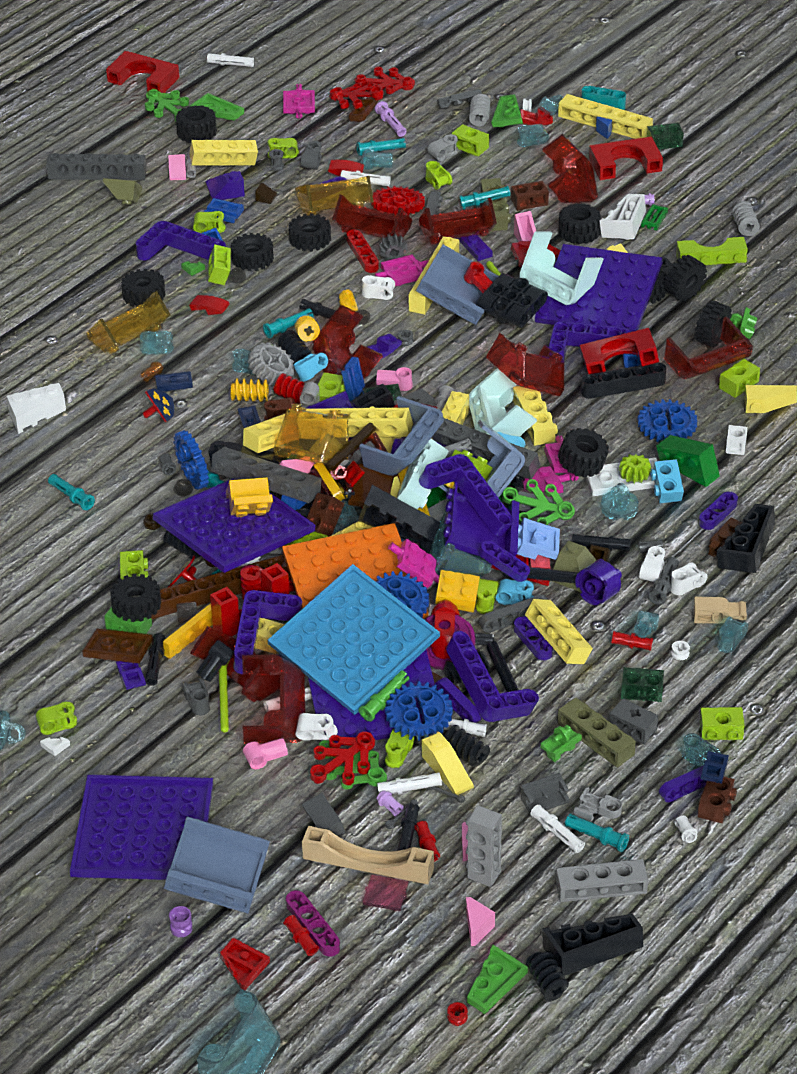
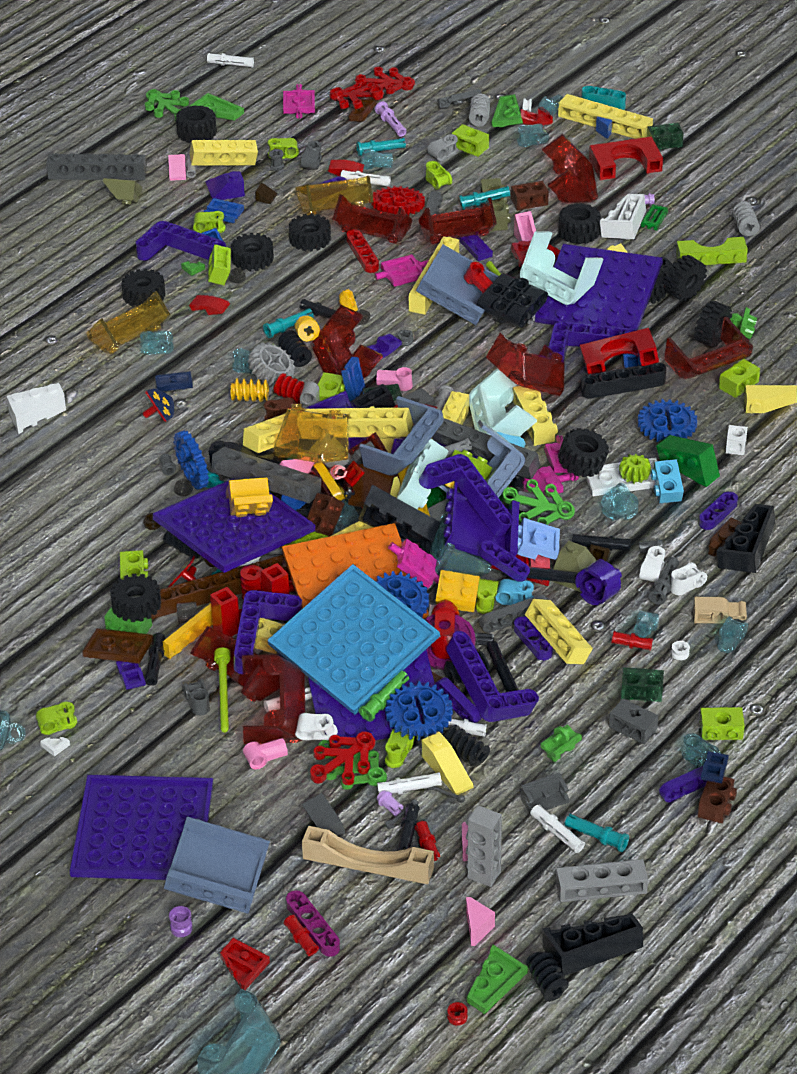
teal pin [48,474,95,511] -> none
red arch [106,51,179,93] -> none
clear orange pin [141,361,163,382] -> none
black piece [196,640,234,682] -> none
dark blue plate [238,405,261,431] -> none
medium azure piece [293,353,328,382] -> none
dark brown axle [326,423,376,471] -> none
white piece [362,275,395,300] -> none
clear pink piece [363,875,409,911] -> none
dark grey gear [379,233,408,261] -> none
olive brick [558,697,636,768] -> none
light grey piece [574,787,622,822] -> none
white pin [674,815,697,843] -> none

